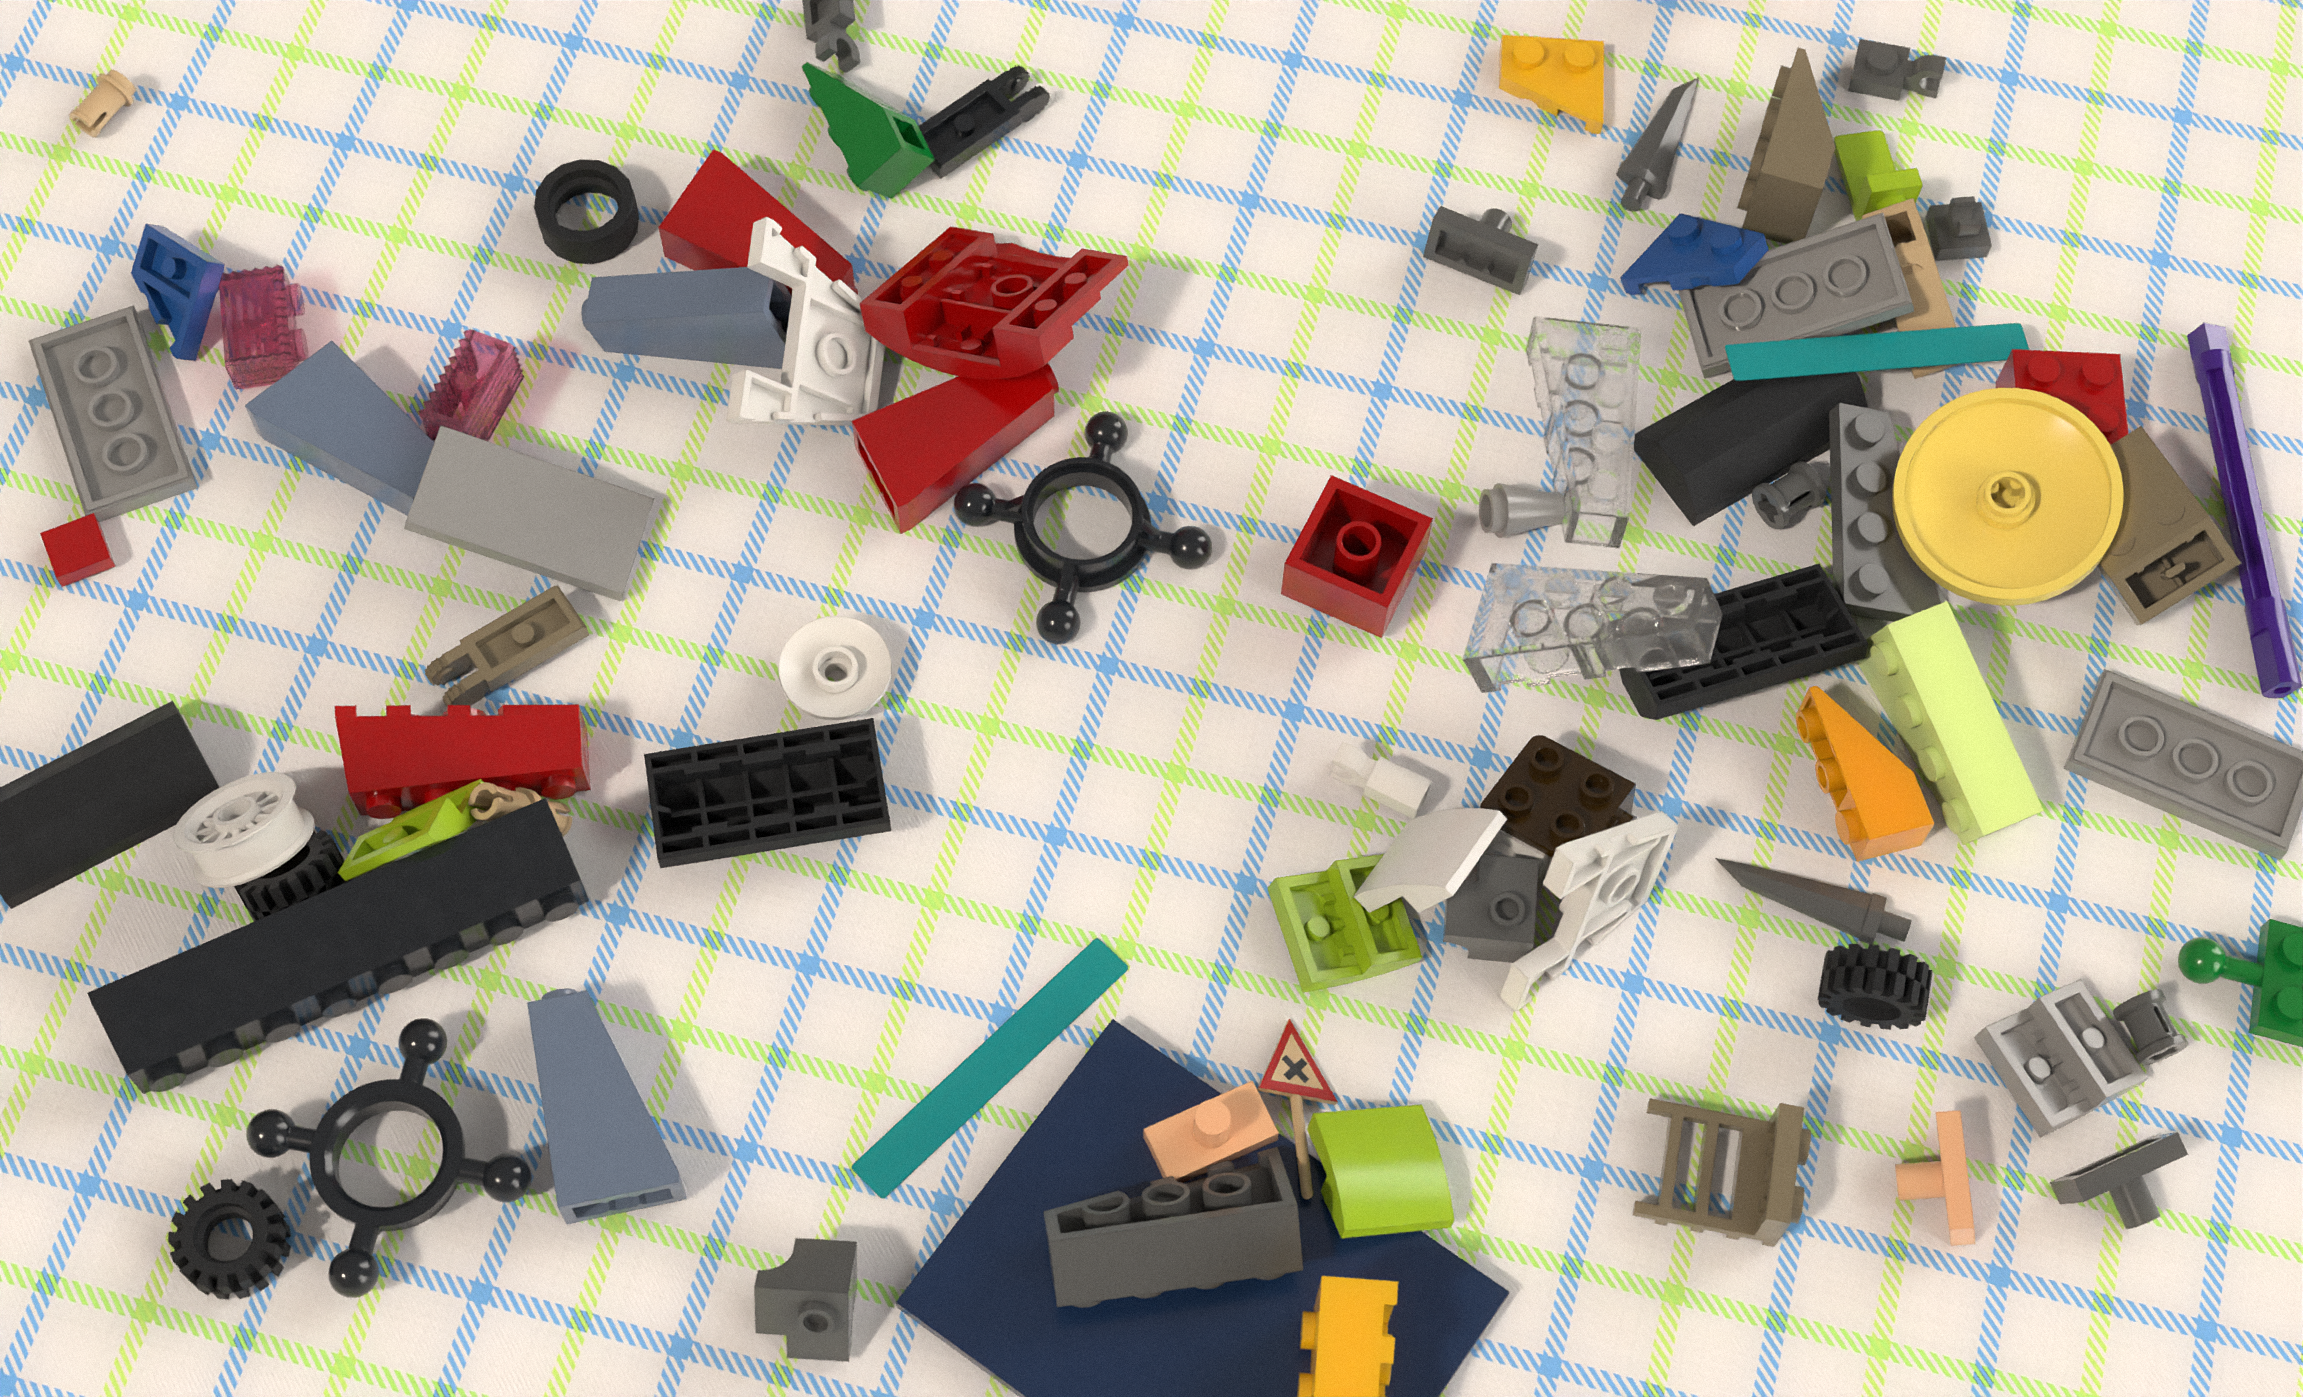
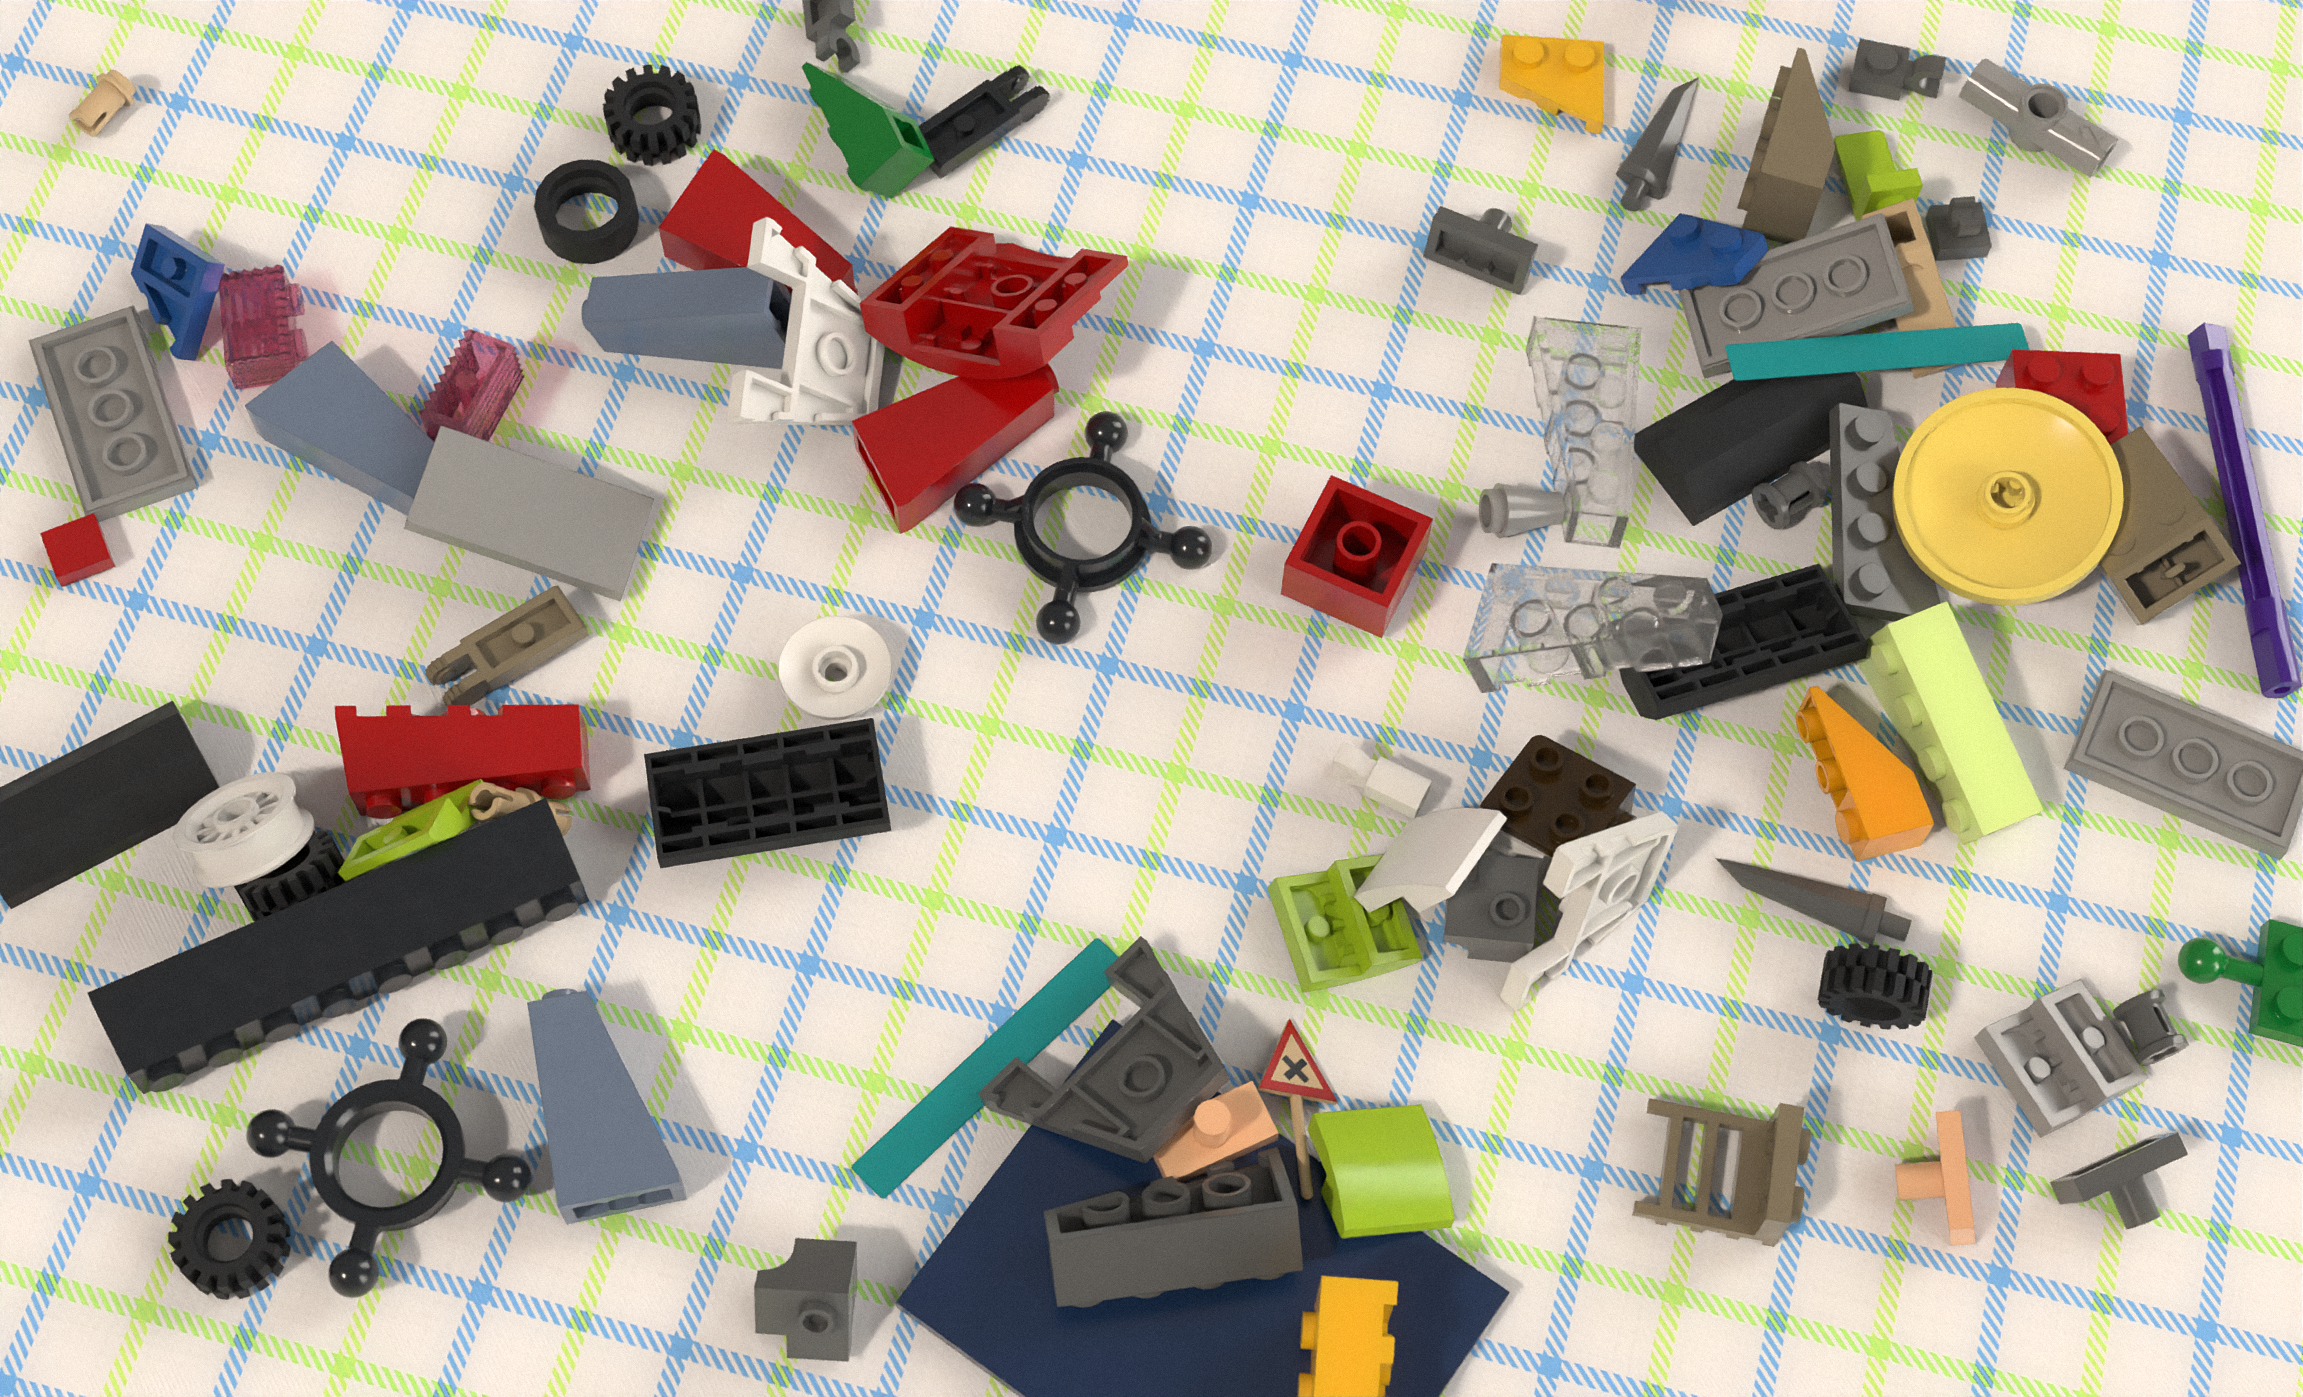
none -> black tyre [603,64,701,166]
none -> dark grey wing [978,936,1230,1163]
none -> light grey piece [1959,58,2118,178]

